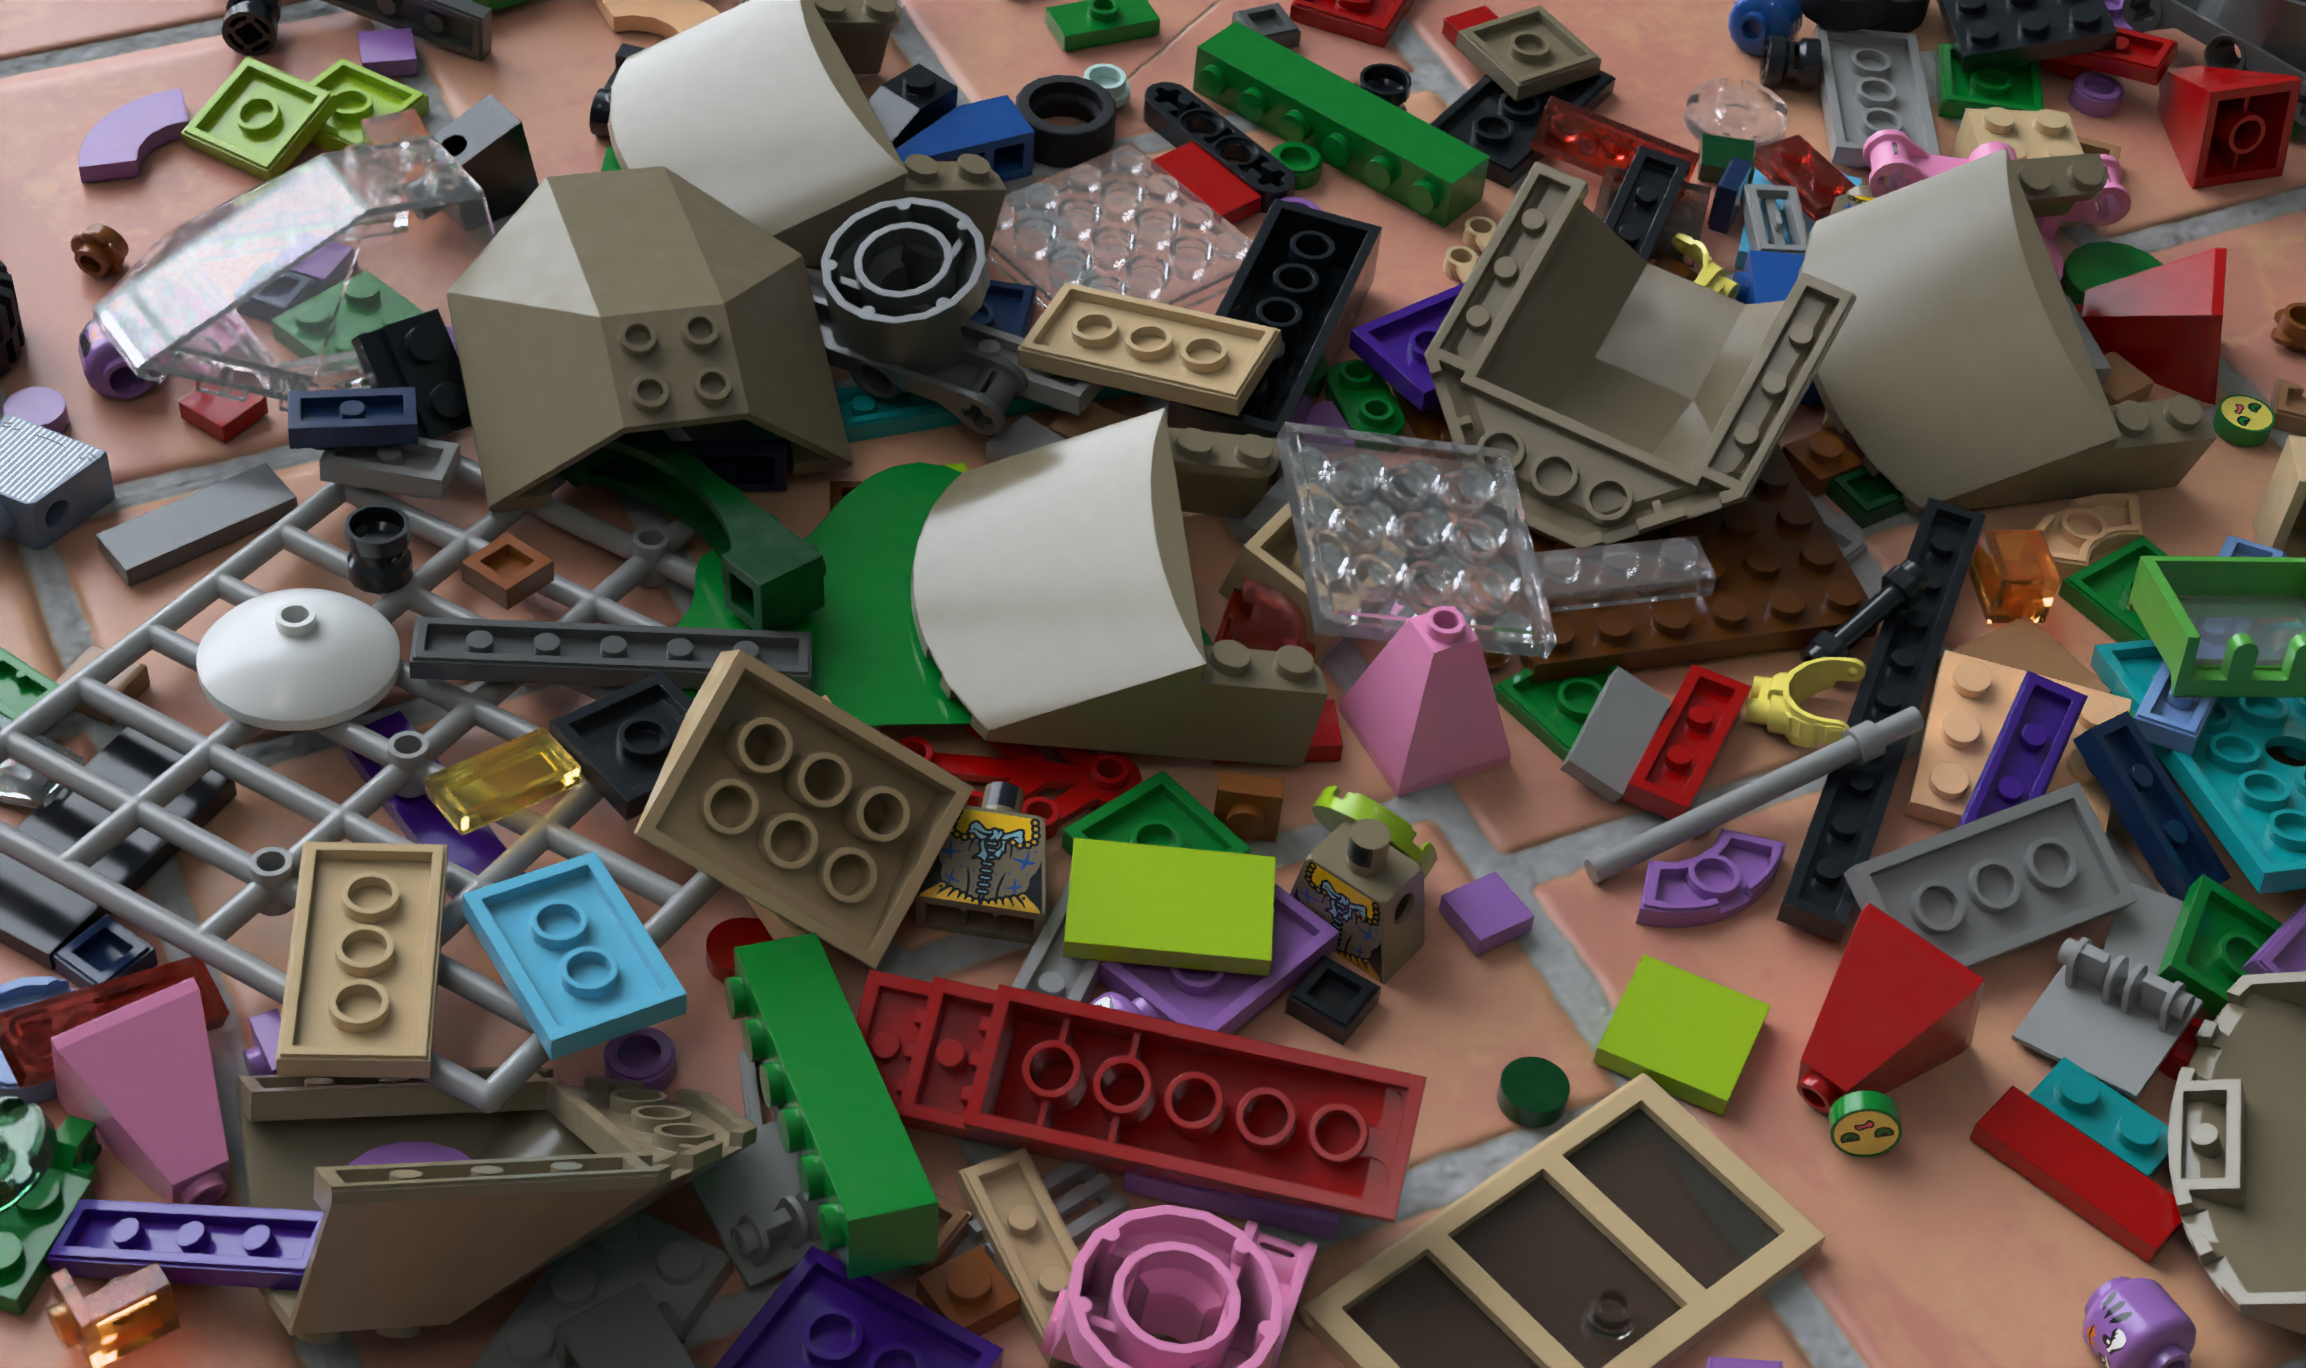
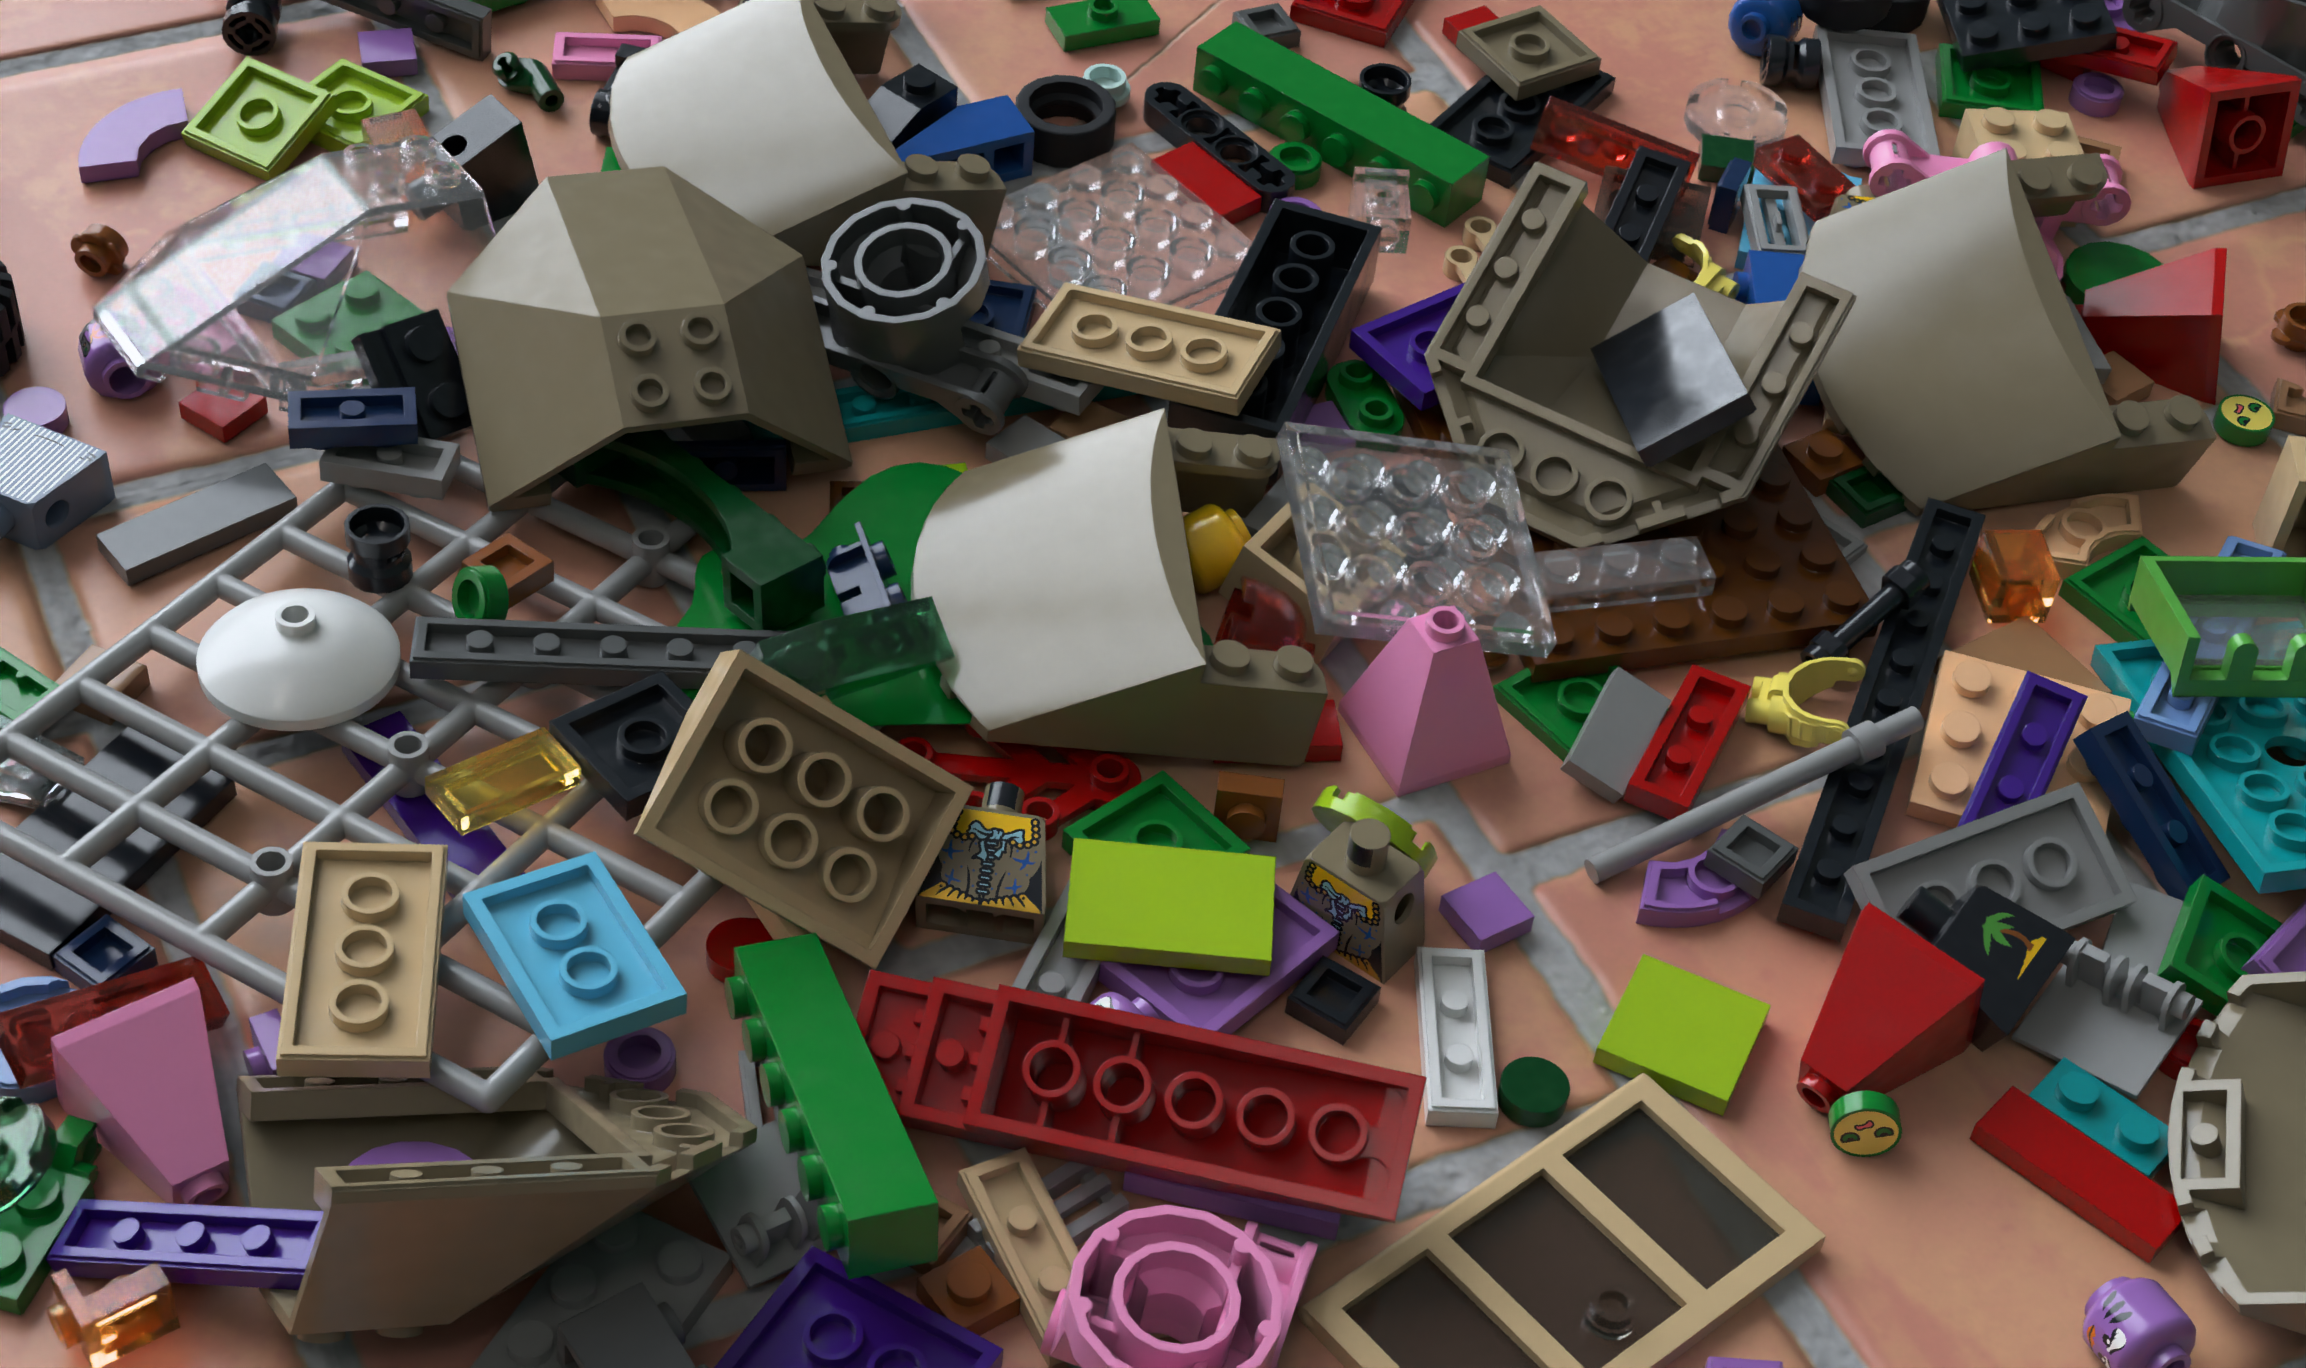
none -> green tile [452,565,509,620]
none -> dark green arm [492,52,564,112]
none -> bright pink tile [552,32,662,81]
none -> clear green slope [750,596,955,701]
none -> hinge [826,521,913,649]
none -> yellow head [1183,504,1252,595]
none -> clear brick [1348,167,1412,254]
none -> white tile [1414,947,1499,1129]
none -> black tile [1590,292,1757,468]
none -> dark grey tile [1703,814,1799,900]
none -> black torso [1896,885,2075,1052]

